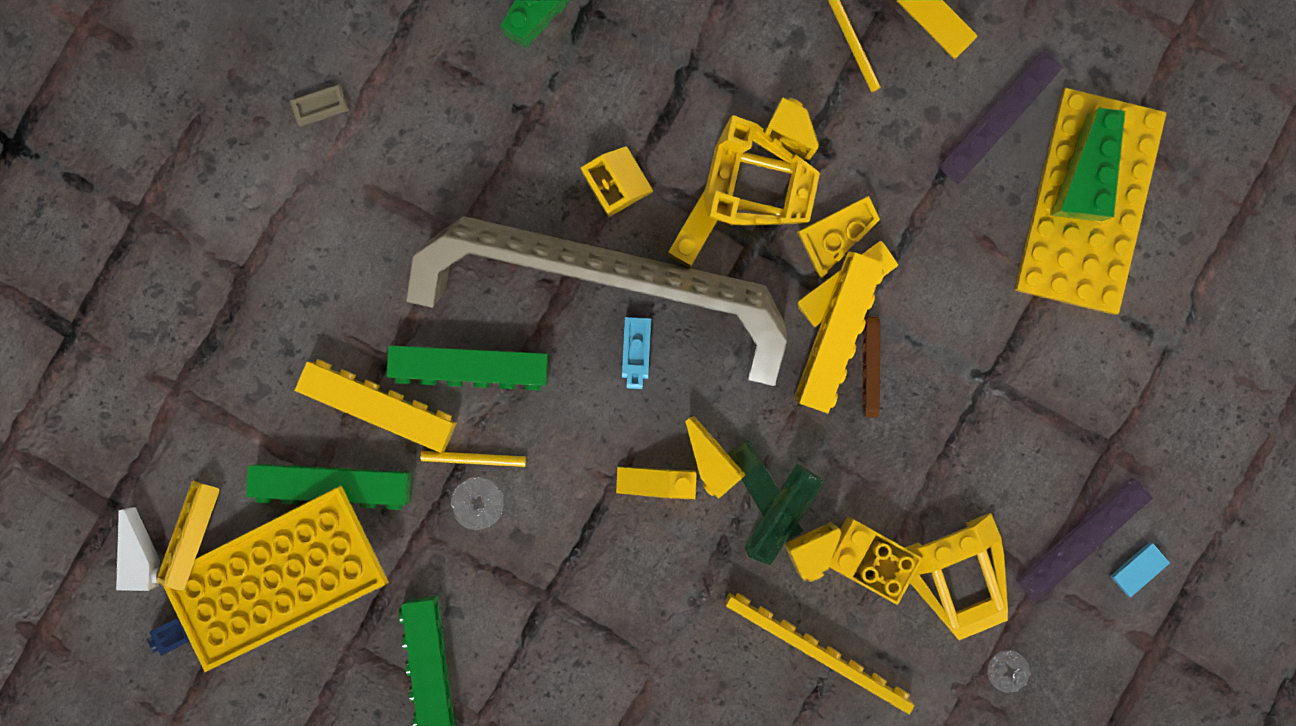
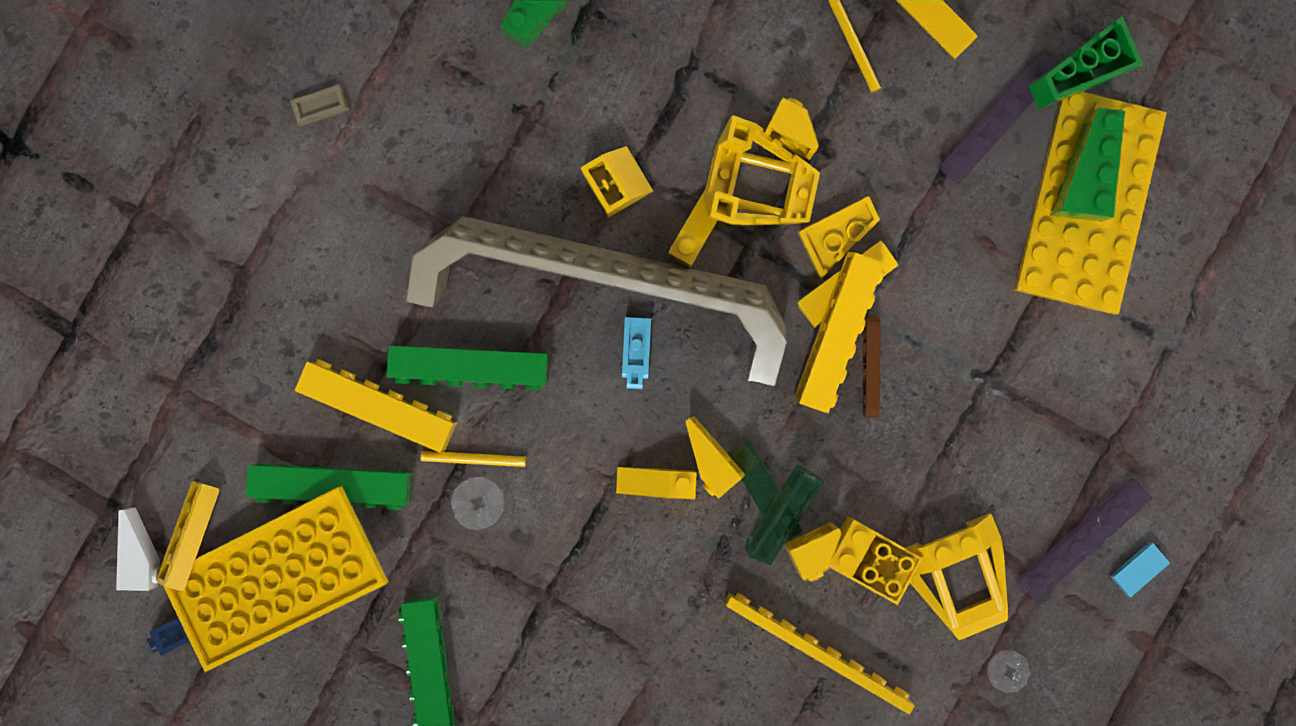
none -> green wedge [1029,16,1143,110]

